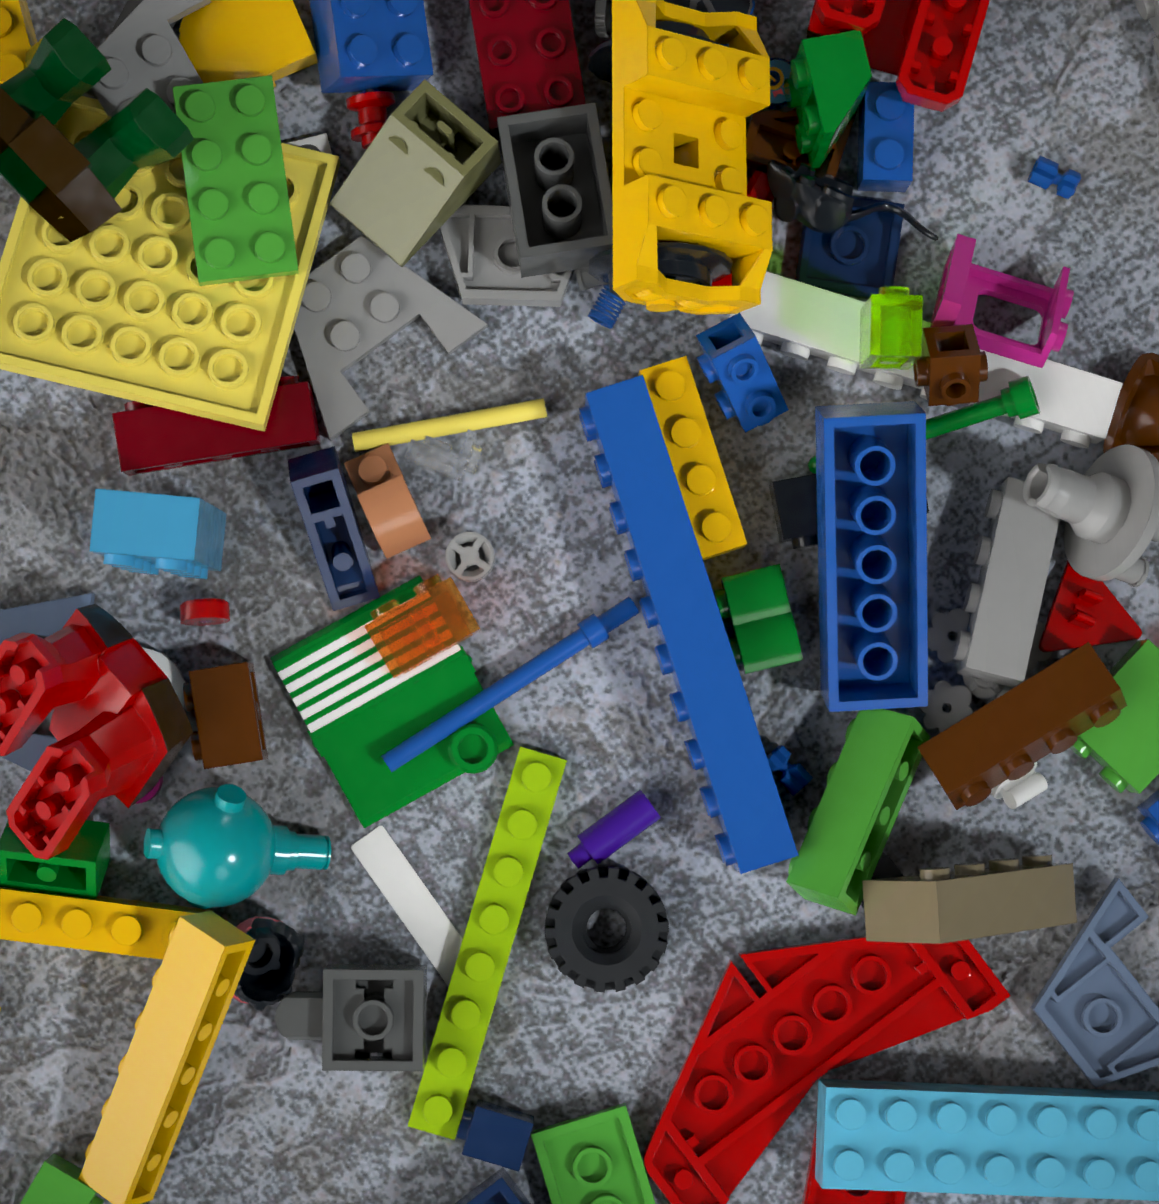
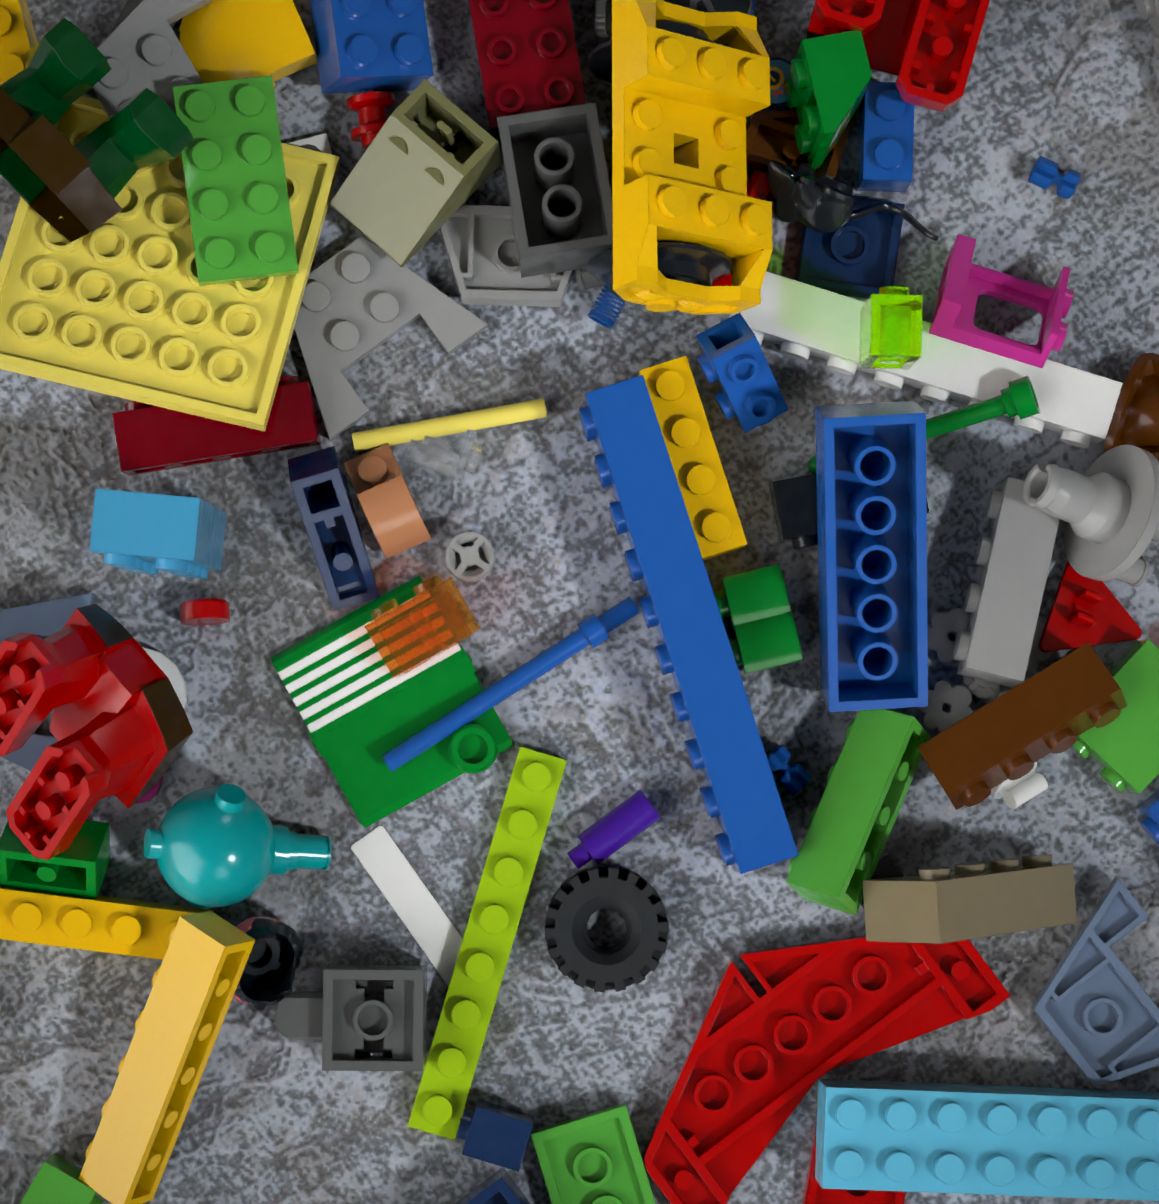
reddish brown brick [183,662,268,769] -> none
reddish brown brick [913,324,988,406] -> none

